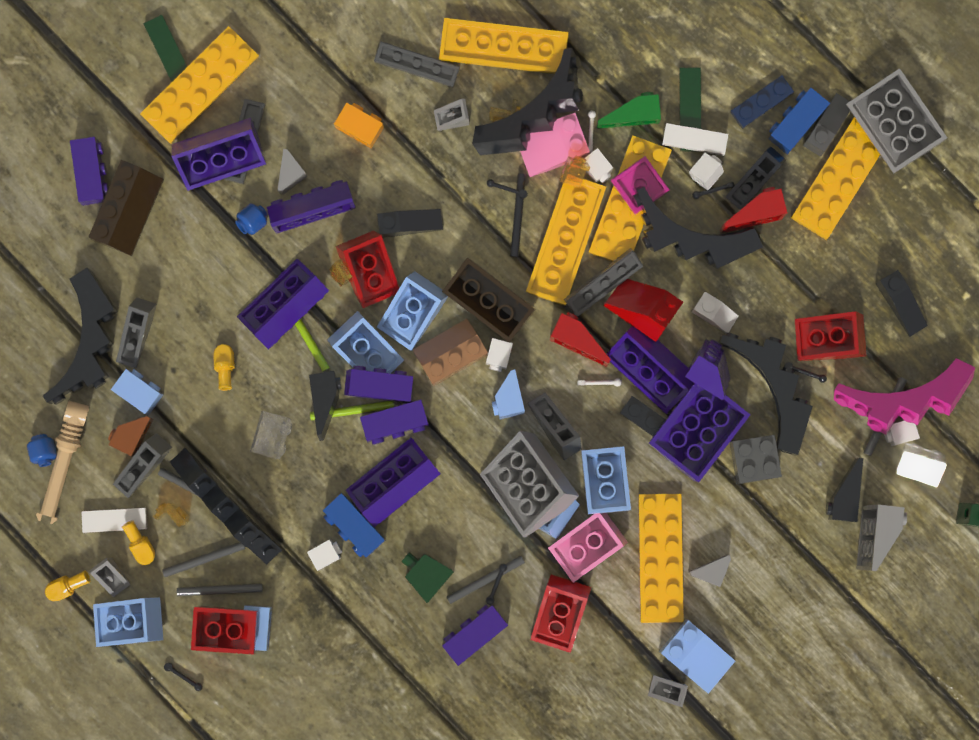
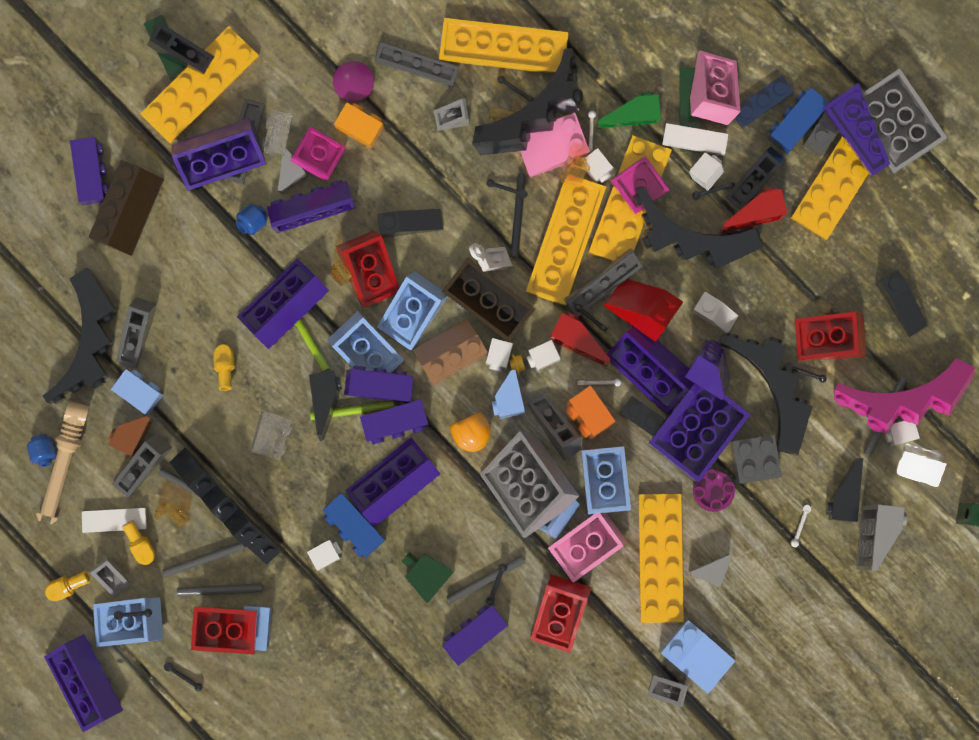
none -> dark purple slope [44,635,123,732]
none -> black hinge [114,609,152,620]
none -> black slope [147,23,215,75]
none -> clear bracket [262,110,292,157]
none -> dark pink tile [290,126,346,182]
none -> magenta dish [333,61,374,102]
none -> light orange piece [449,412,491,452]
none -> white hinge [469,243,513,272]
none -> black hinge [497,76,534,102]
none -> yellow plate [509,354,525,375]
none -> white brick [526,340,560,371]
none -> orange brick [565,385,616,440]
none -> black hinge [574,304,608,332]
none -> bright pink slope [690,51,740,125]
none -> magenta dish [693,469,735,512]
none -> white hinge [791,505,811,547]
none -> dark purple wing [823,83,890,177]

